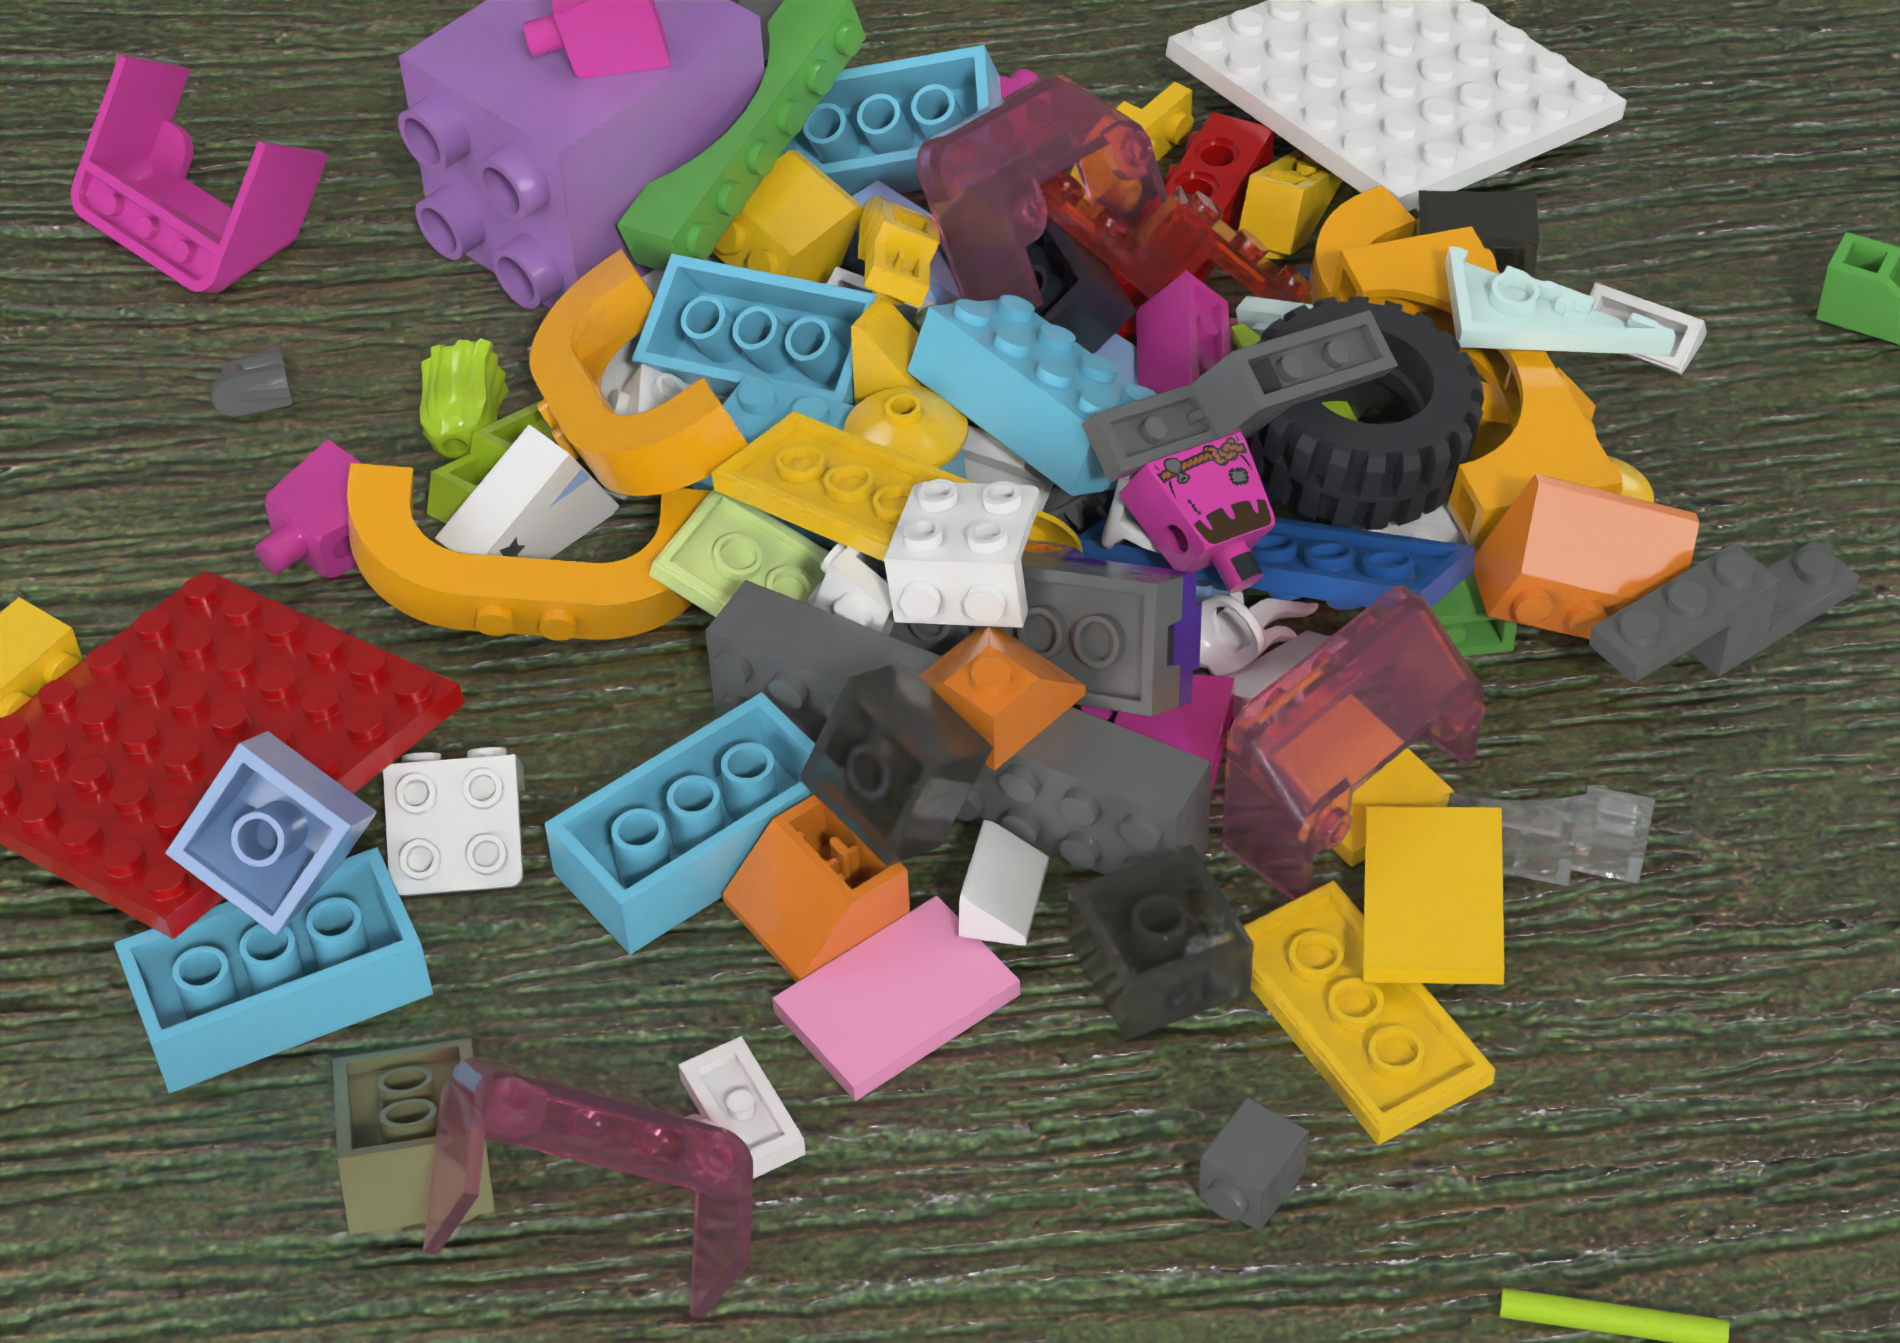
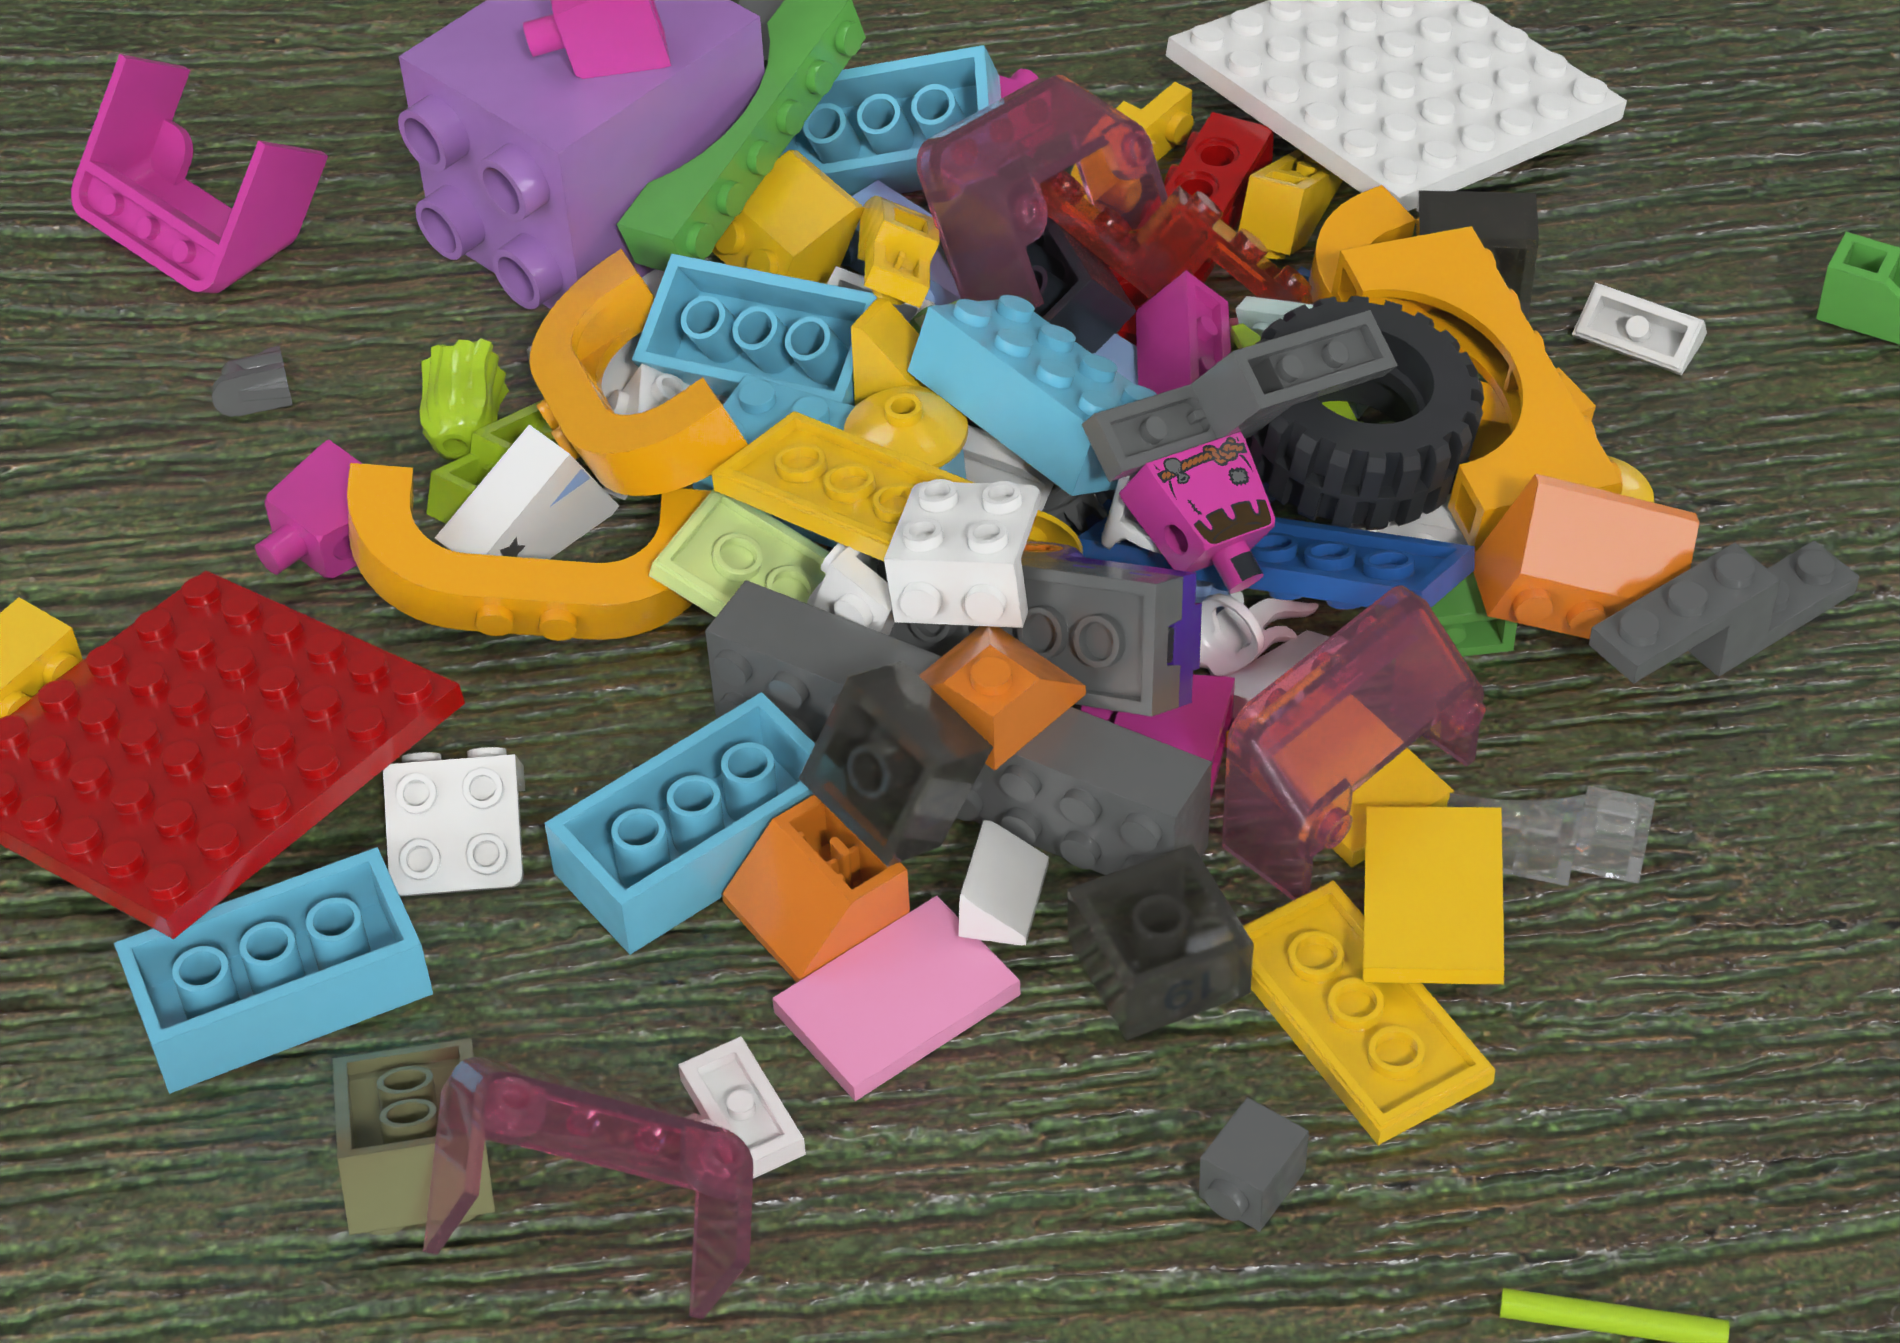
medium blue slope [165,731,377,936] -> none
light aqua wing [1445,247,1676,355] -> none

